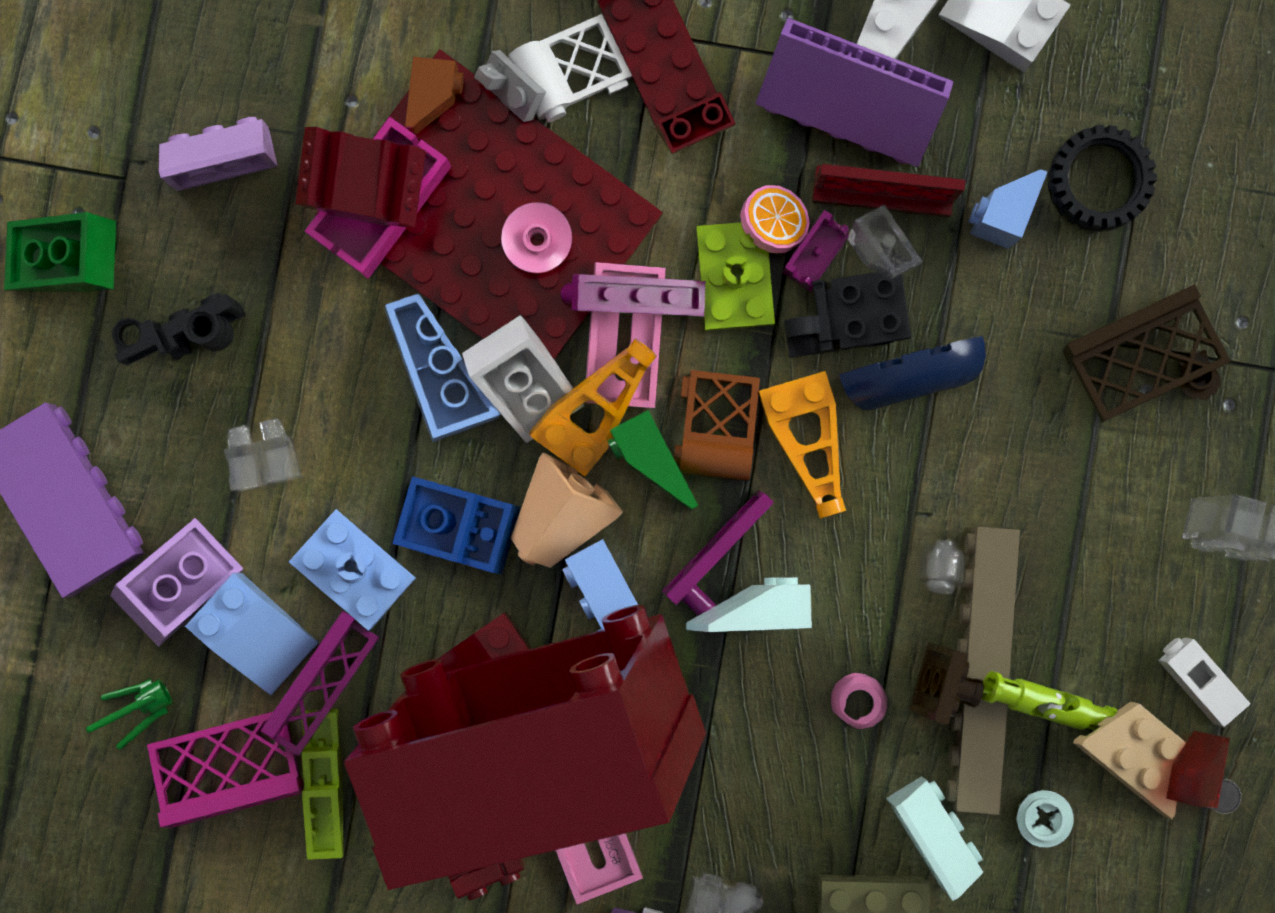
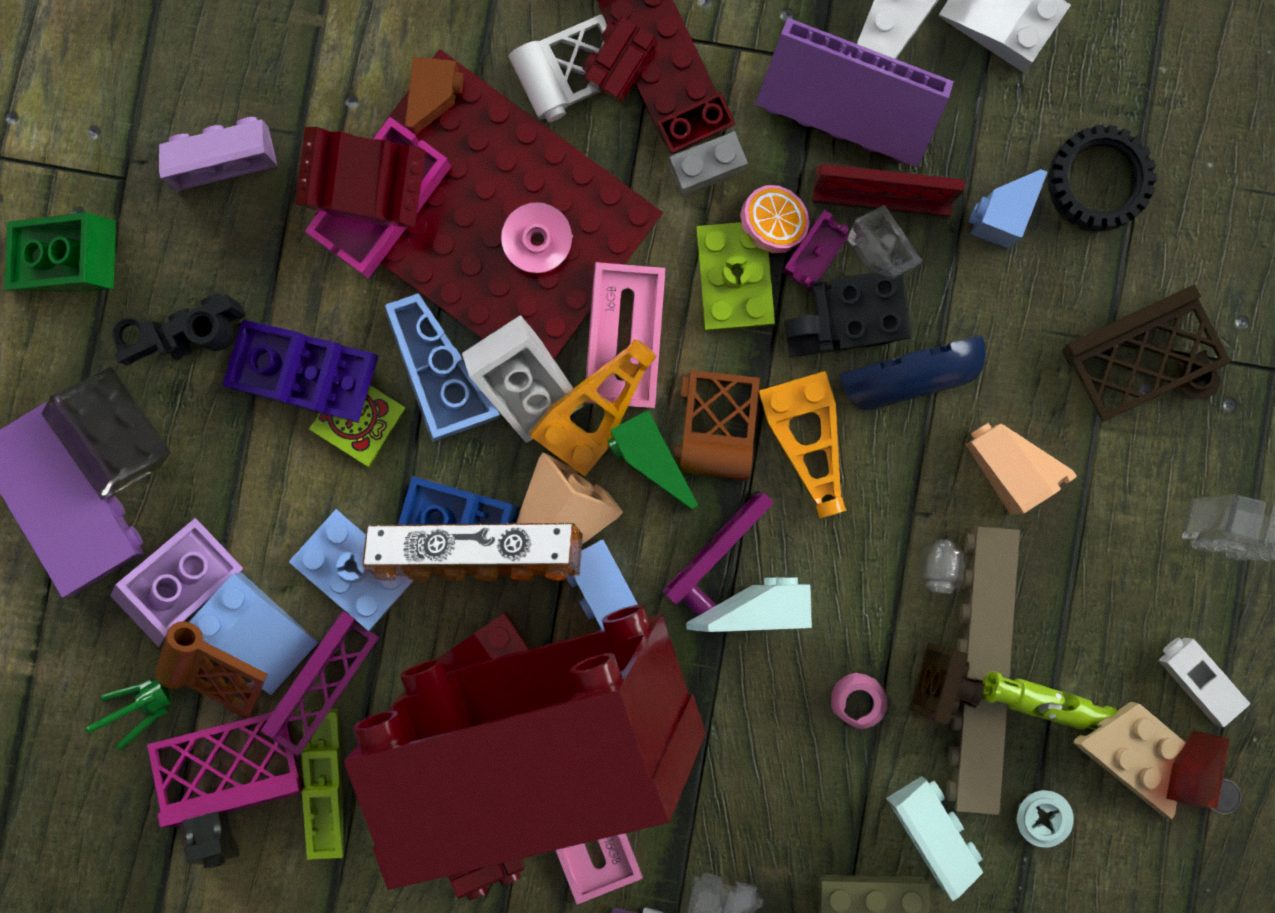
clear hips [224,418,303,492] -> none
light grey hinge [474,50,546,122] -> none
piece [561,274,706,316] -> none
none -> clear smoke brick [41,367,171,500]
none -> dark orange piece [155,622,268,717]
none -> pearl dark grey brick [183,811,240,869]
none -> dark purple slope [222,320,379,423]
none -> lime tile [309,385,407,467]
none -> brick [362,523,583,581]
none -> dark red brick [582,16,658,103]
none -> light grey brick [669,131,748,197]
none -> light nougat slope [966,422,1077,515]

